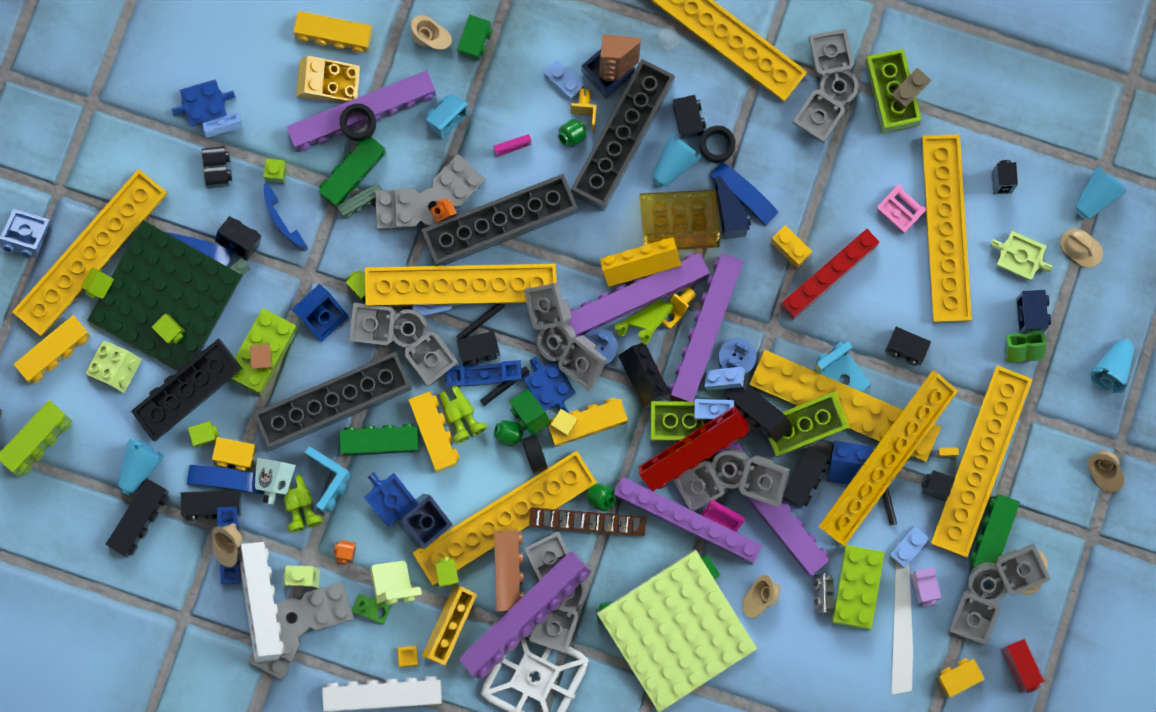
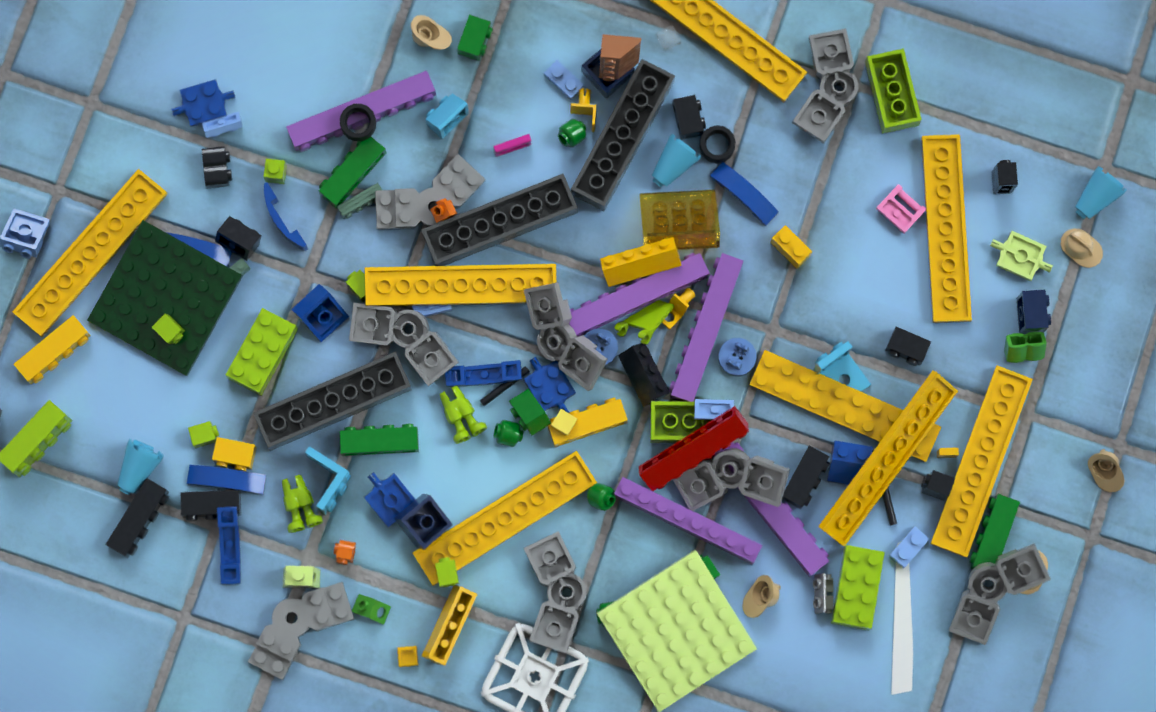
lime brick [81,267,114,299] -> none
yellowish green bracket [86,341,142,393] -> none
black plate [131,338,243,442] -> none
tan piece [212,523,242,567] -> none
white brick [238,542,284,662] -> none
nougat panel [250,344,273,370] -> none
light aqua torso [255,458,295,504] -> none
yellow brick [293,11,373,53] -> none
yellow slope [296,56,360,103] -> none
white brick [322,677,442,712] -> none
yellowish green bracket [370,561,422,605] -> none
yellow brick [408,391,460,473] -> none
black bar [456,304,505,340] -> none
black brick [457,330,500,367] -> none
medium lavender brick [459,551,592,679] -> none
nougat slope [494,529,524,611] -> none
black tyre [522,434,548,474] -> none
tile [529,507,646,536] -> none
dark pink tile [701,499,745,532] -> none
light blue plate [705,367,745,391] -> none
dark blue slope [714,175,751,240] -> none
black brick [723,381,793,442] -> none
lime brick [769,392,851,457] -> none
red brick [780,228,880,320] -> none
dark tan plate [891,68,931,108] -> none
lavender hips [911,567,941,608] -> none
yellow brick [937,658,985,698] -> none
red brick [1001,638,1045,693] -> none
medium azure cone [1090,339,1135,393] -> none

